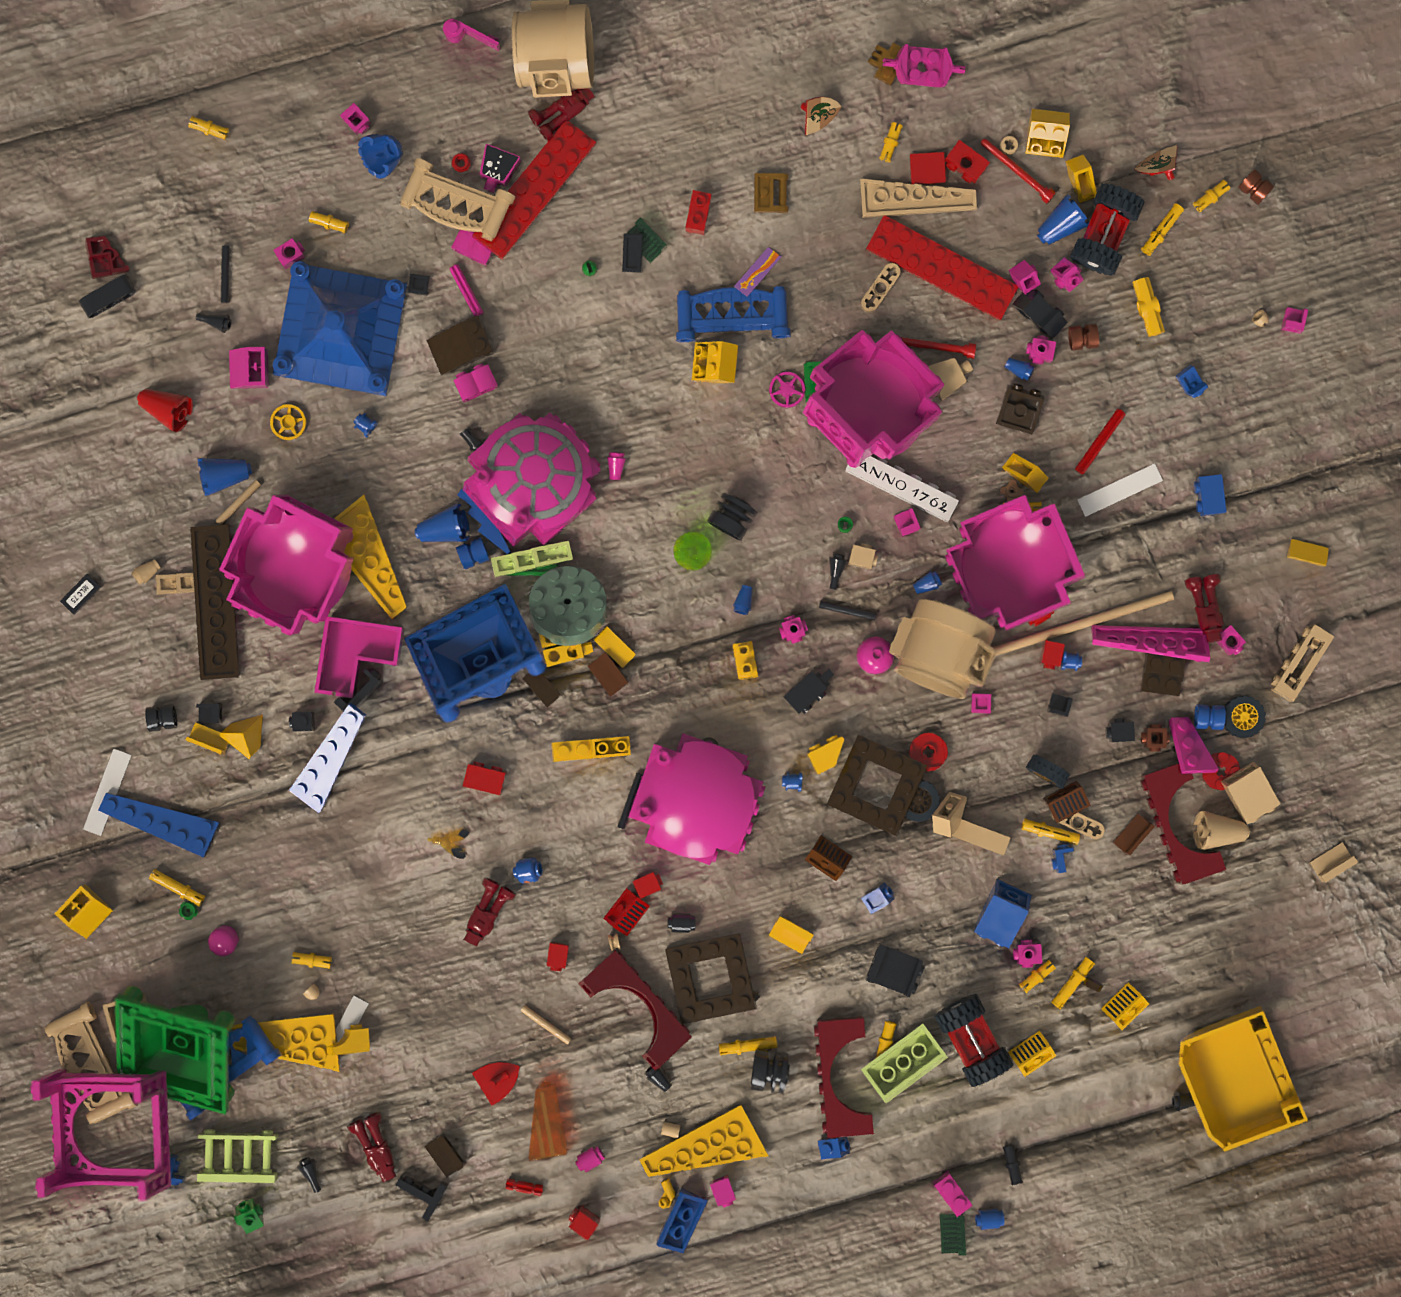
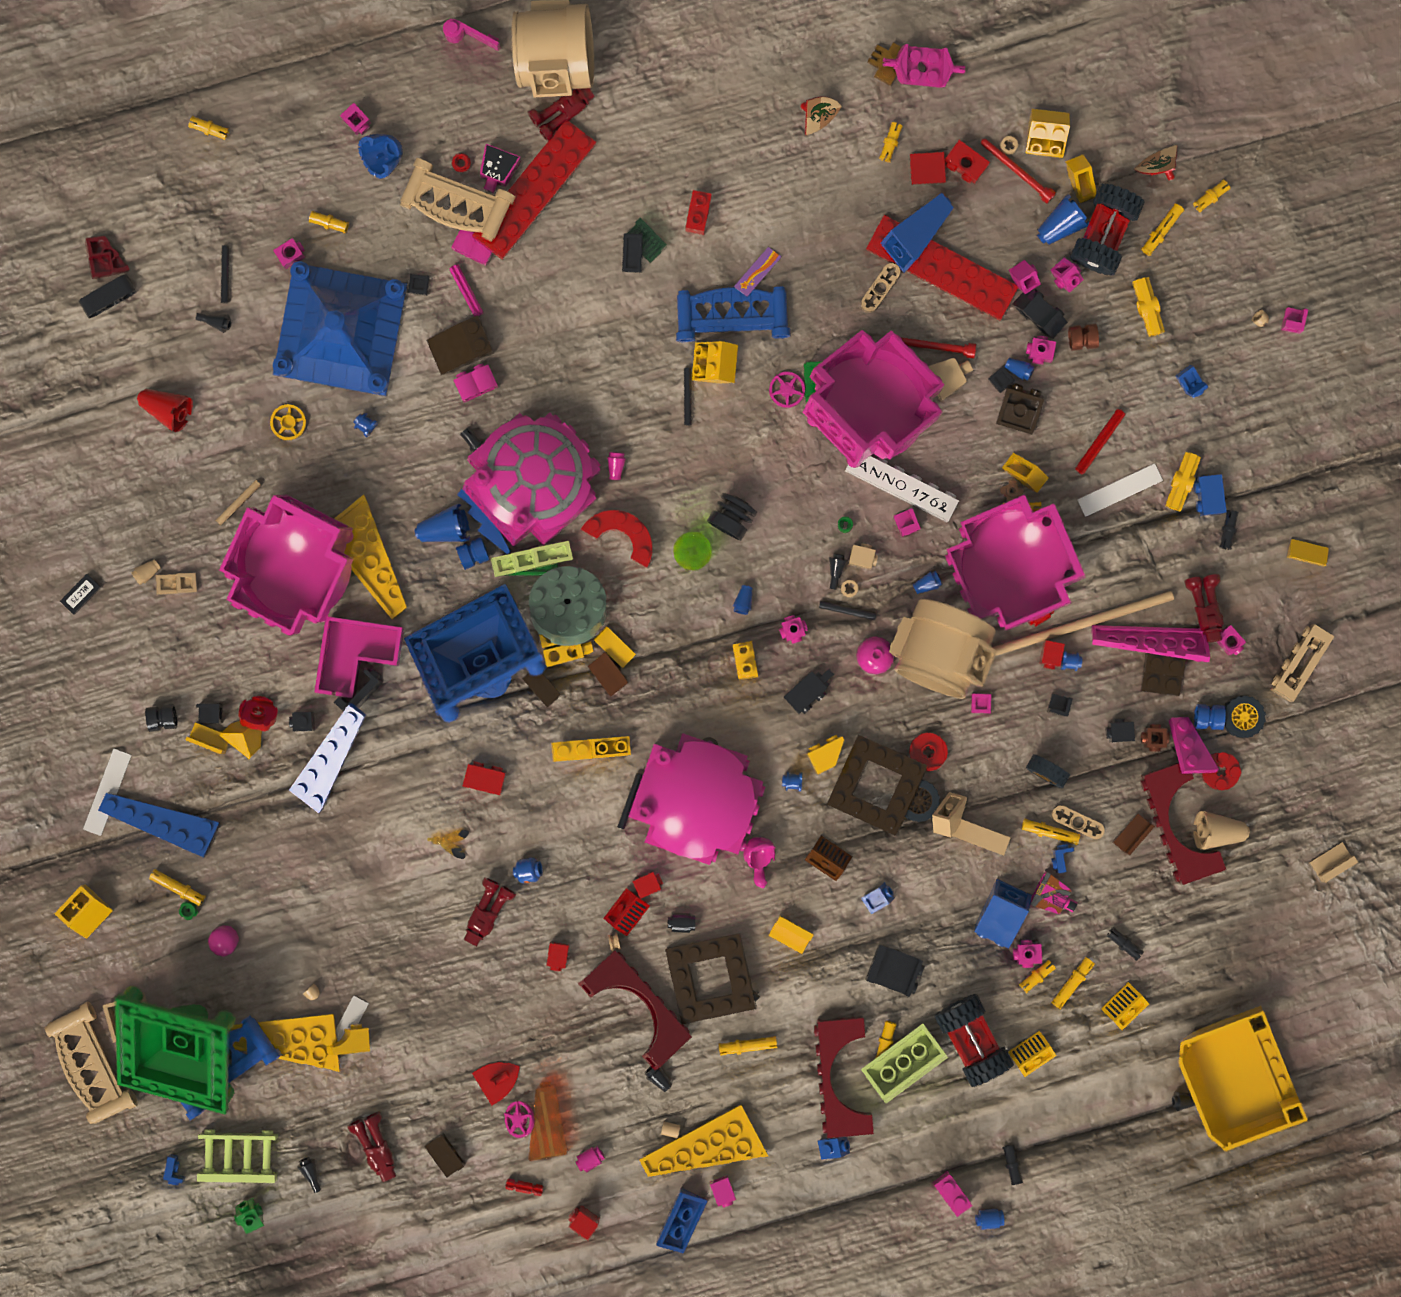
dark pink arch [31,1069,171,1201] -> none
dark brown plate [190,524,240,680] -> none
blue cone [197,458,252,496] -> none
dark pink slope [229,347,269,389] -> none
yellow pin [292,952,332,969] -> none
black bracket [395,1175,449,1221] -> none
tan bar [521,1005,572,1044] -> none
green hinge [582,260,597,277] -> none
yellow arm [658,1179,676,1209] -> none
black wheel [751,1049,790,1094] -> none
pearl gold plate [754,173,789,213] -> none
tan wing [860,179,977,218] -> none
clear green panel [939,1213,966,1256] -> none
reddish brown panel [1043,781,1091,823] -> none
dark brown tile [1083,977,1103,992] -> none
tan brick [1221,762,1280,824] -> none
copper wheel [1238,169,1275,205] -> none
none -> red plate [238,696,278,732]
none -> dark pink wheel [504,1101,534,1138]
none -> red brick [581,510,653,569]
none -> black bar [684,368,692,426]
none -> dark pink piece [743,837,775,888]
none -> tan bush [841,580,858,597]
none -> blue slope [880,193,954,273]
none -> black tile [988,366,1015,393]
none -> torso [1030,871,1078,914]
none -> black pin [1106,927,1144,961]
none -> yellow piece [1165,452,1201,511]
none -> black pin [1219,510,1239,550]

